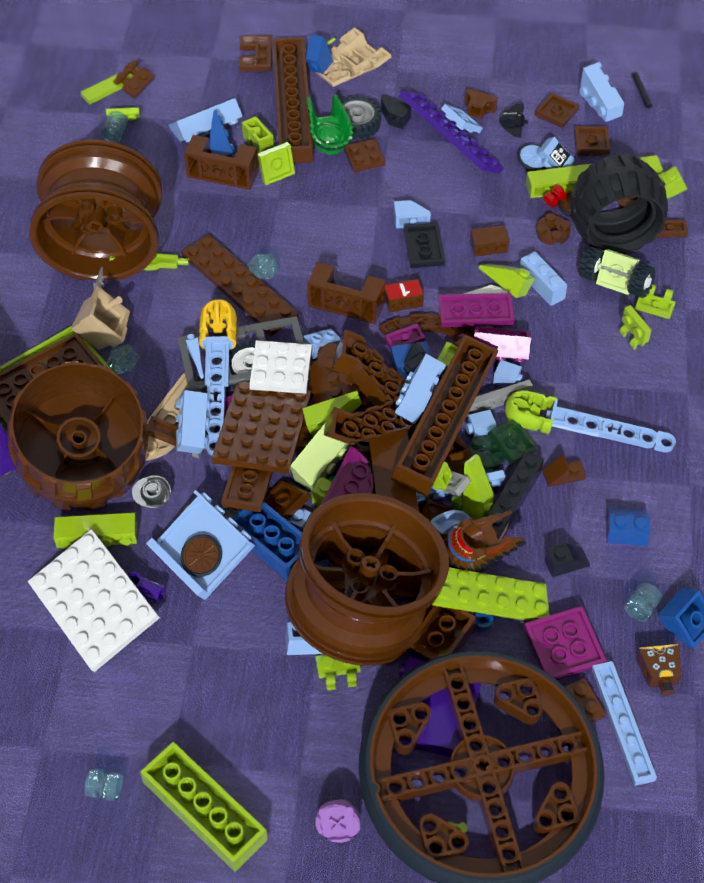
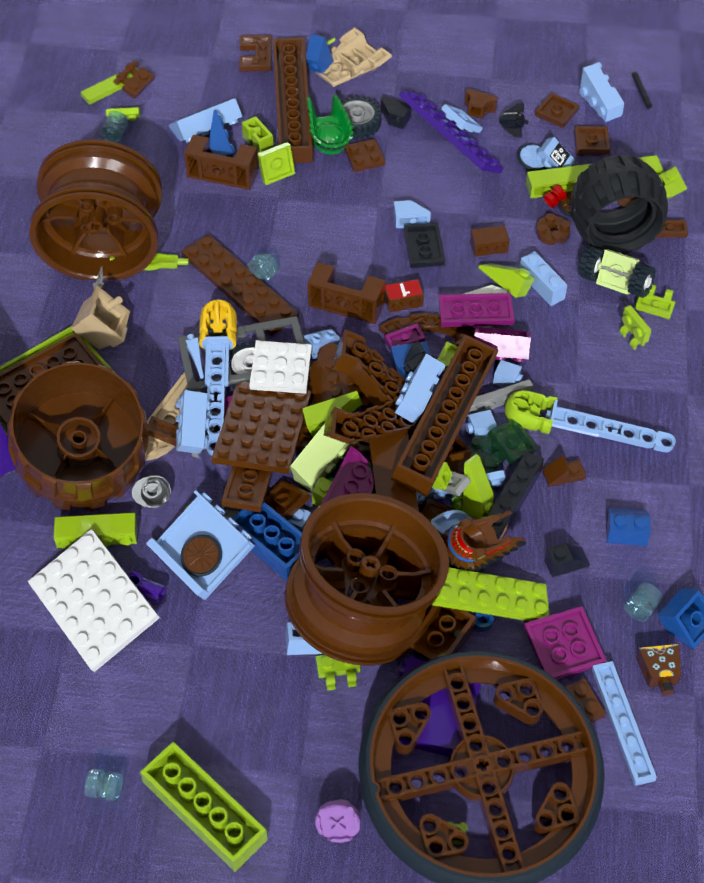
clear light blue brick [106,344,140,374] -> none

